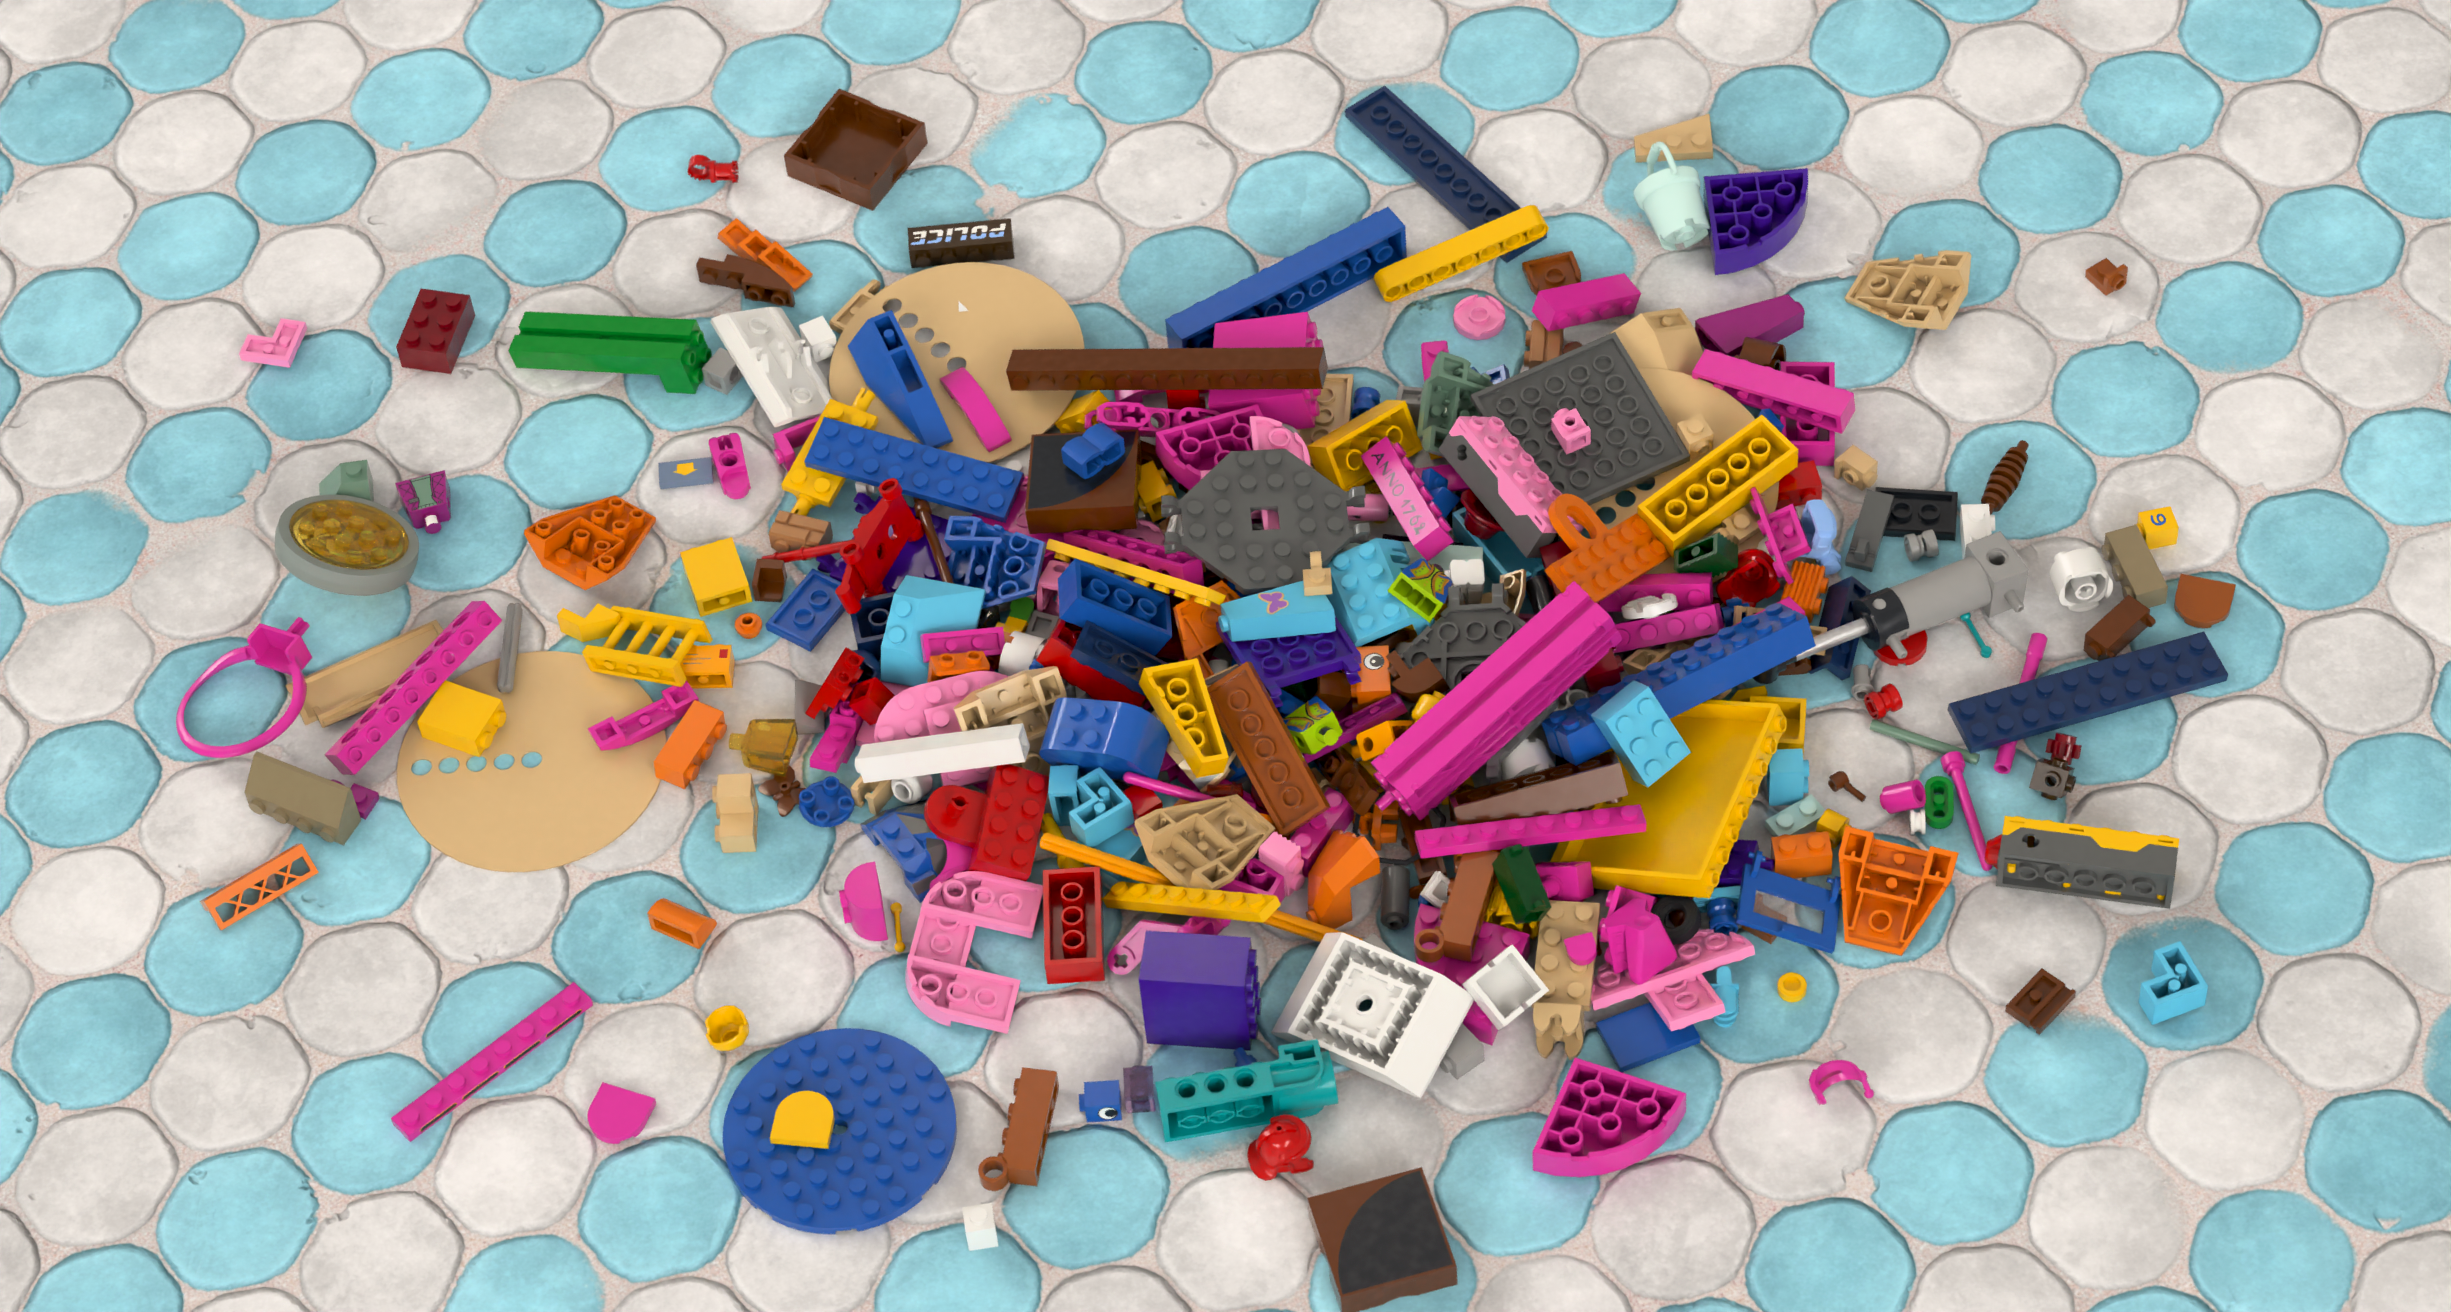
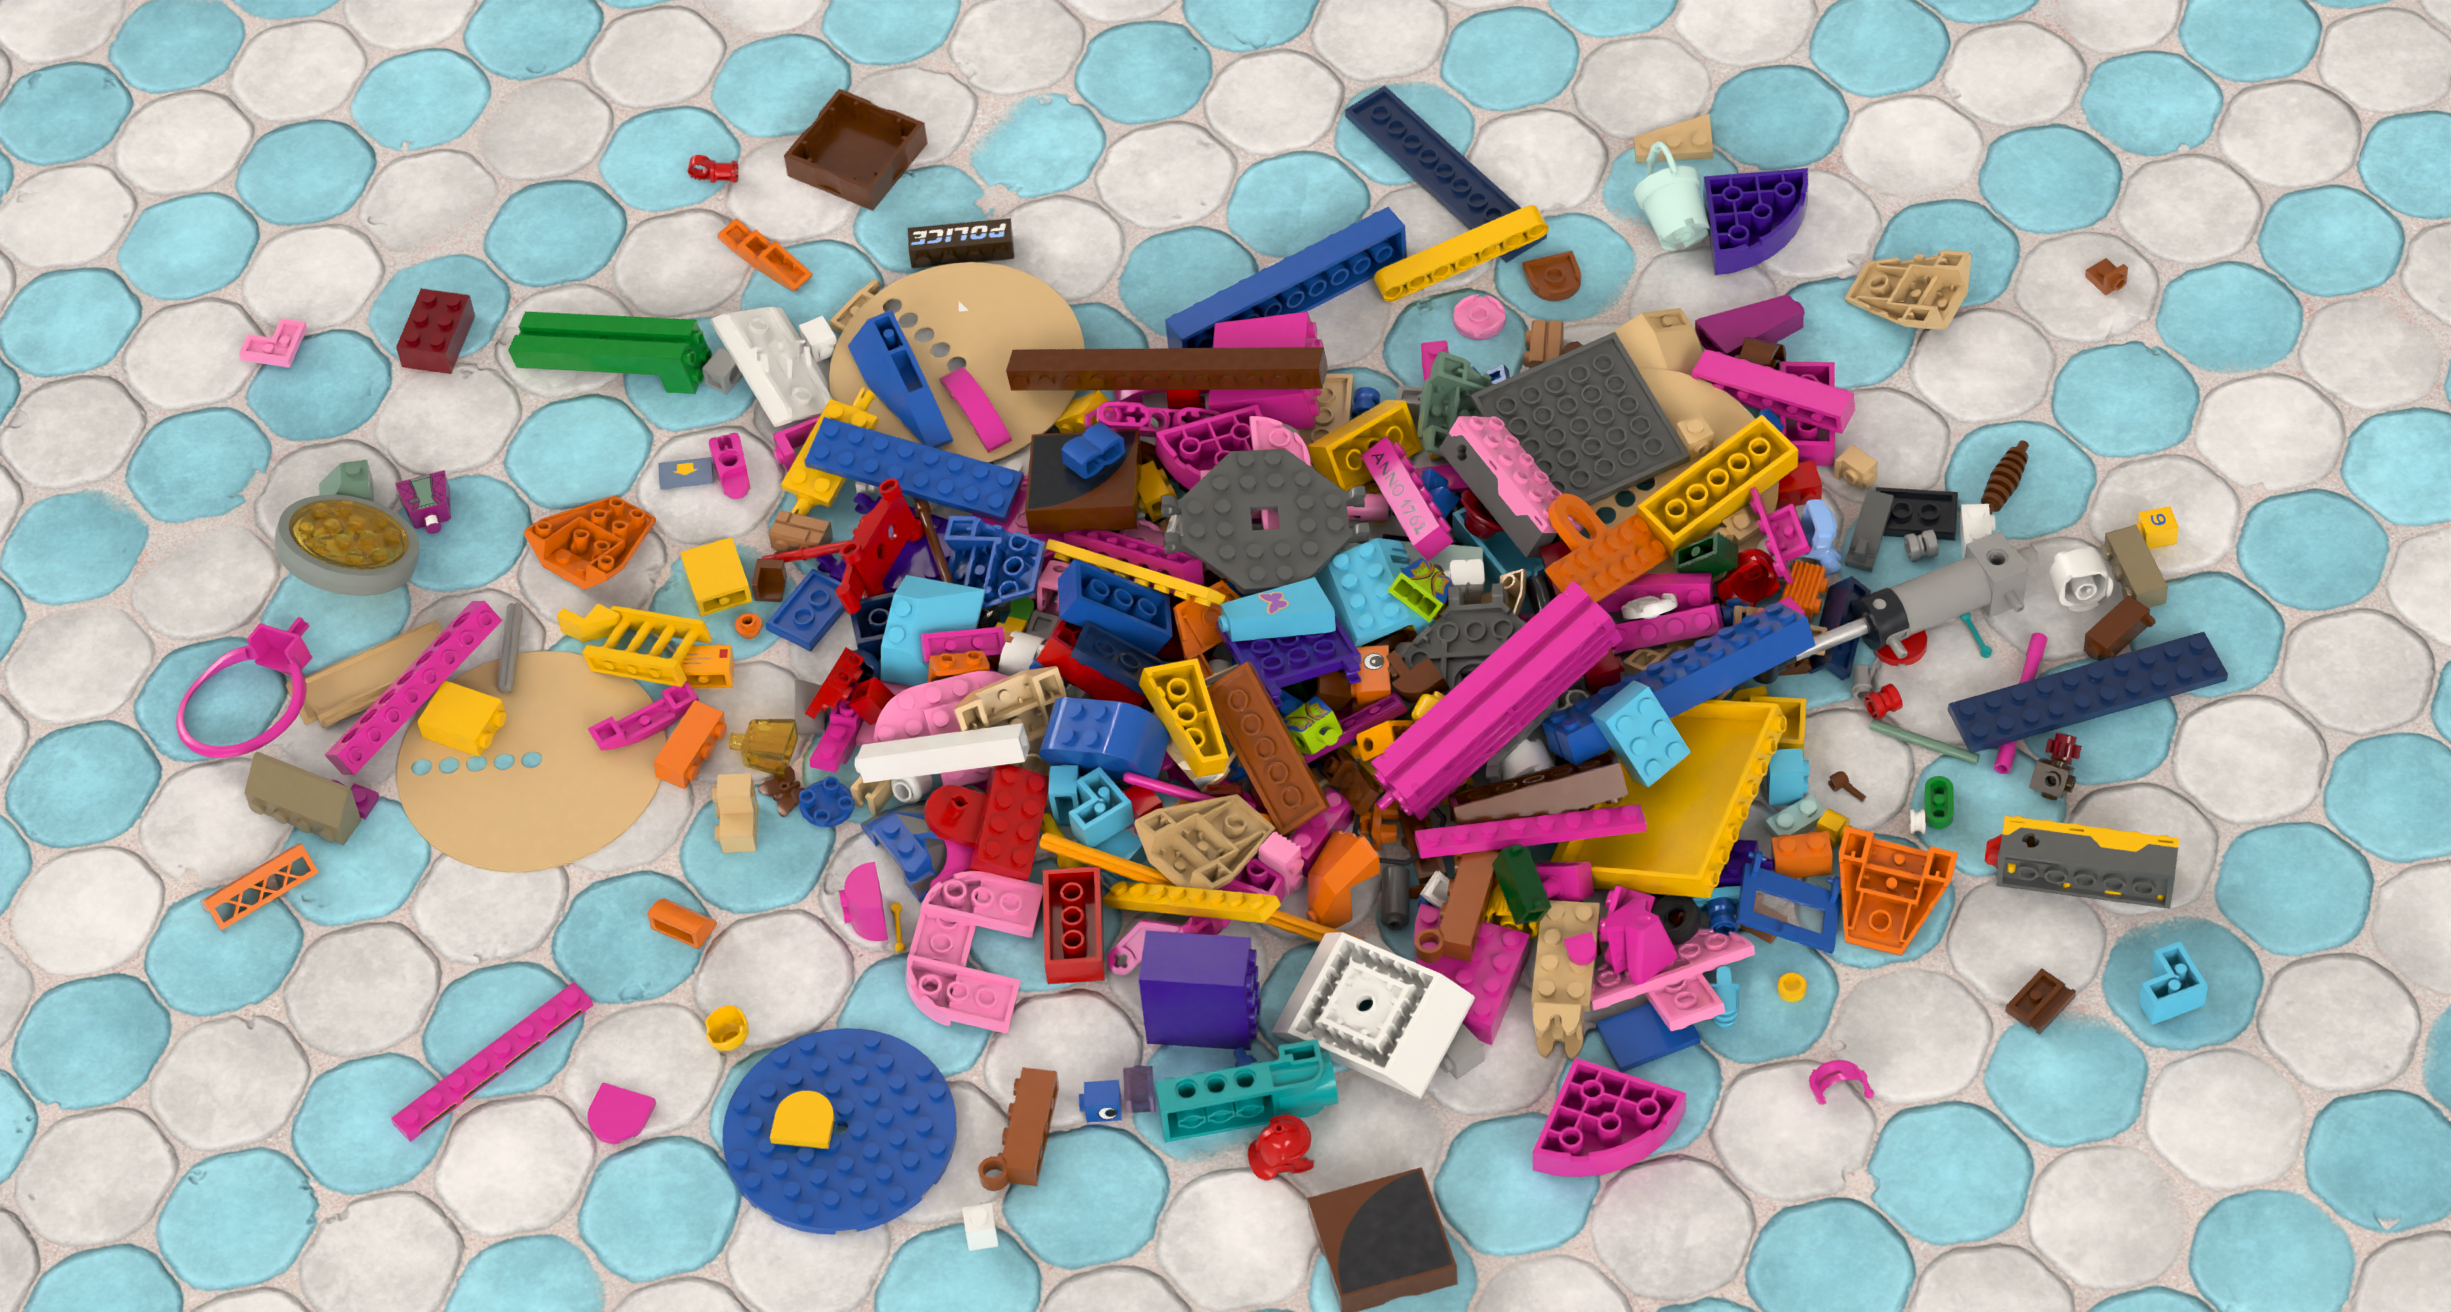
reddish brown slope [696,254,795,308] -> none
tan plate [1303,551,1332,596] -> none
white piece [1462,944,1549,1030] -> none
dark pink brick [1532,273,1641,331] -> none
bright pink brick [1551,408,1591,455] -> none
dark pink brick [1880,779,1926,814] -> none
dark pink piece [1940,751,1993,871] -> none
dark orange tile [2174,574,2236,628] -> none

